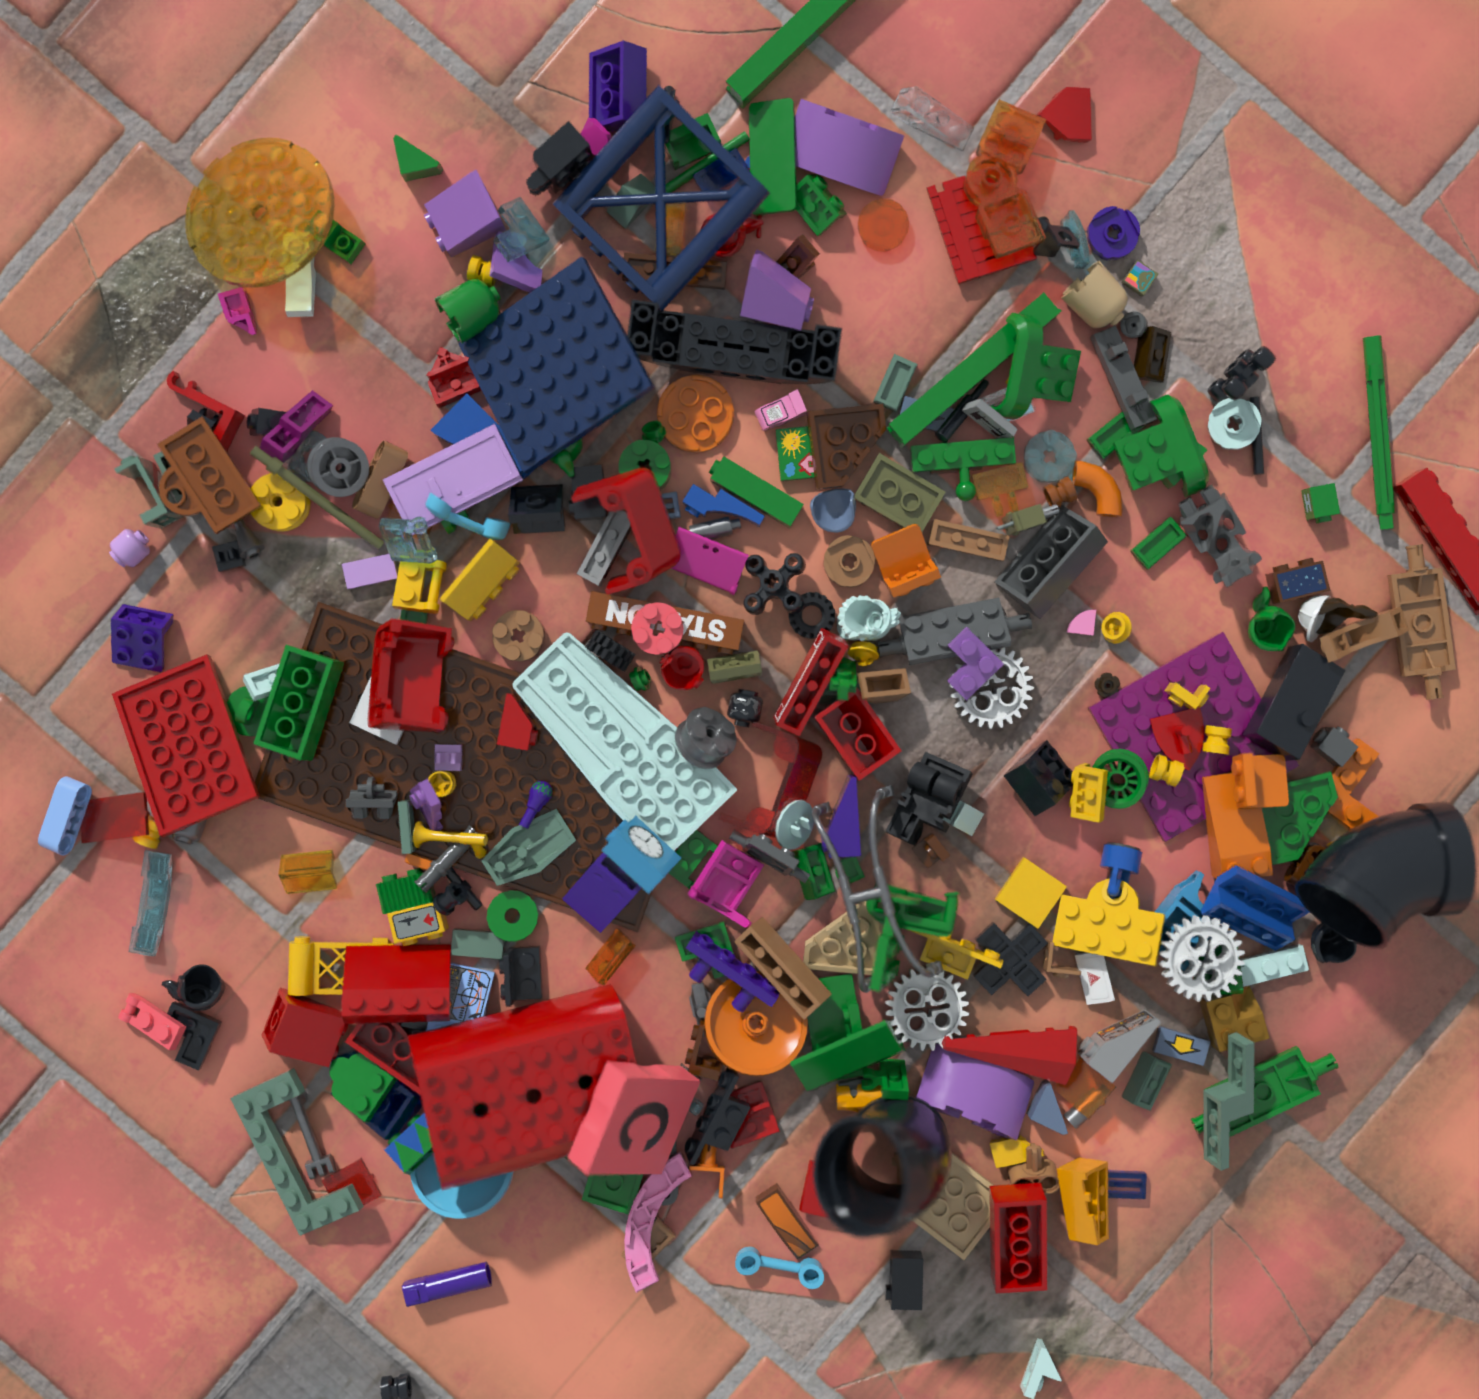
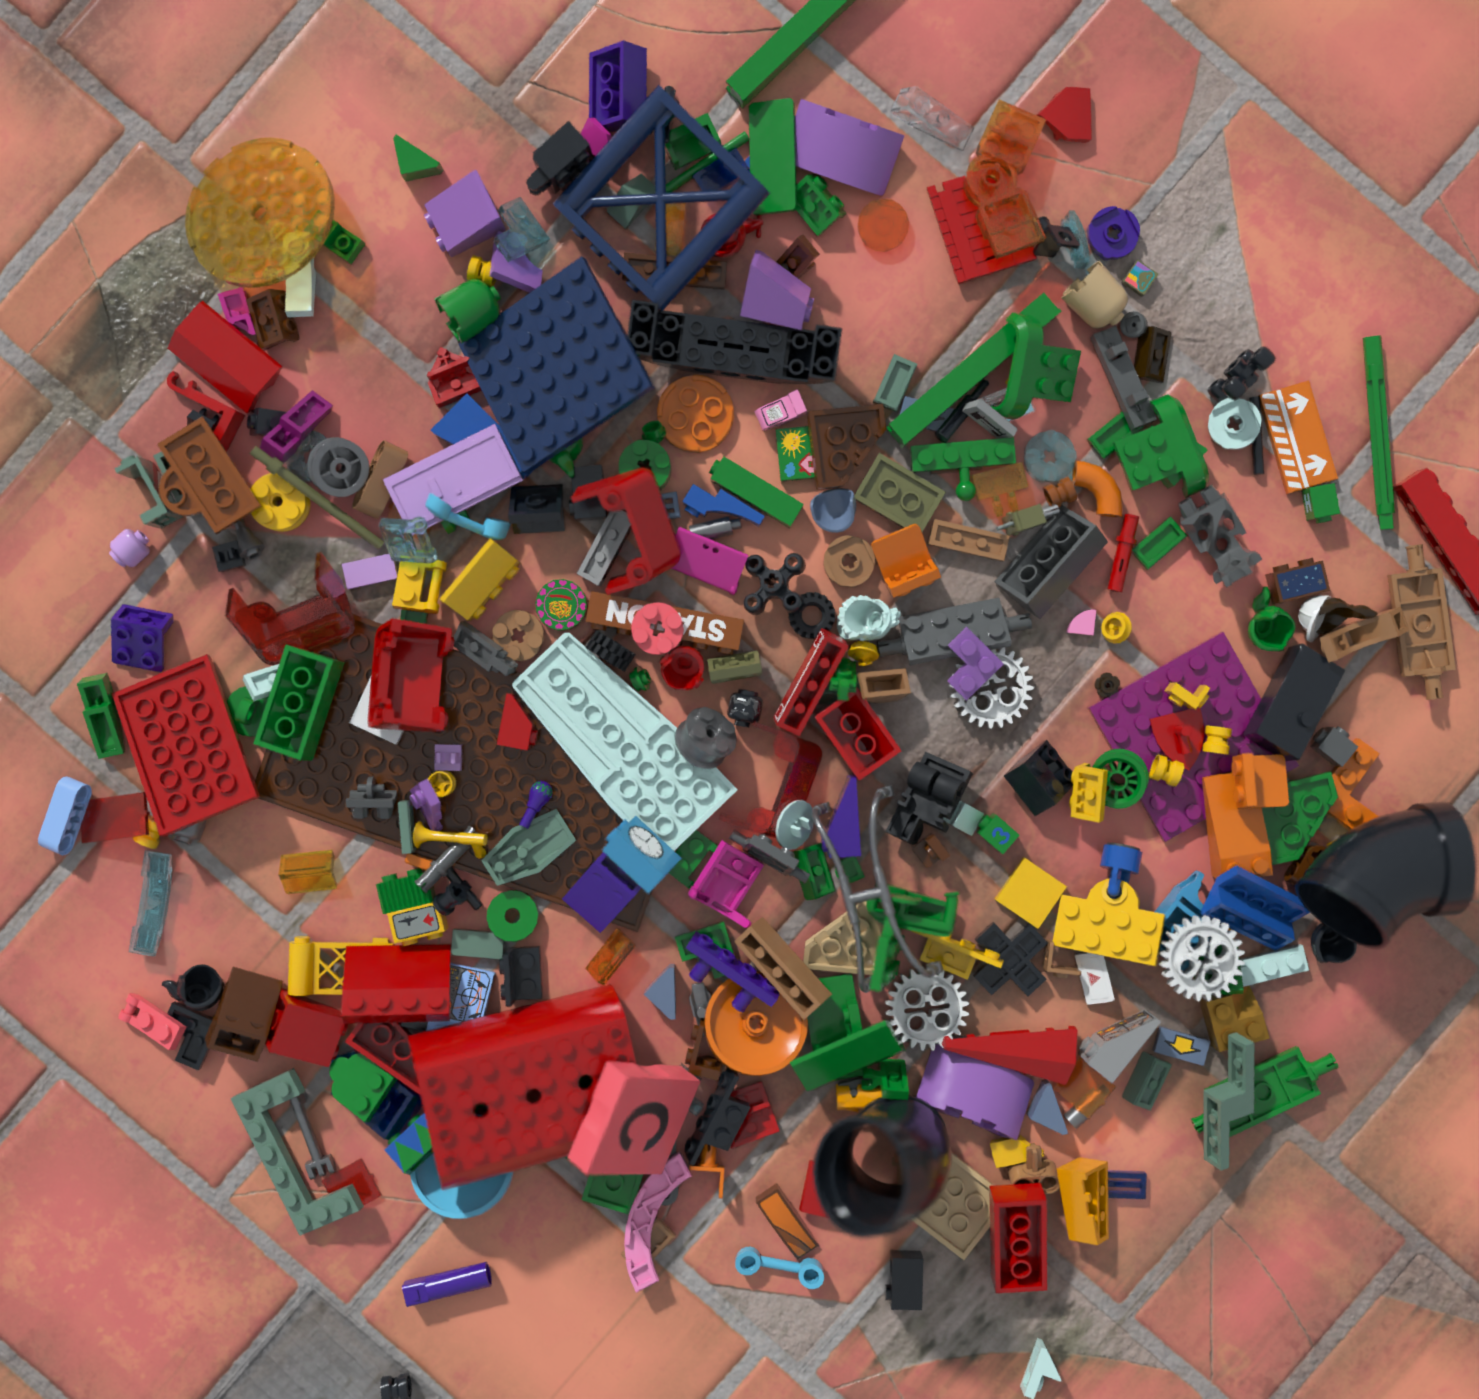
none -> green slope [77,673,125,759]
none -> red slope [167,301,283,414]
none -> reddish brown slope [205,966,283,1062]
none -> clear red windscreen [225,552,355,665]
none -> reddish brown bracket [246,289,300,350]
none -> dark grey hinge [454,621,519,676]
none -> green tile [535,579,587,630]
none -> sand blue slope [644,964,676,1020]
none -> green brick [976,813,1020,854]
none -> red pin [1107,514,1139,593]
none -> orange tile [1257,380,1338,494]

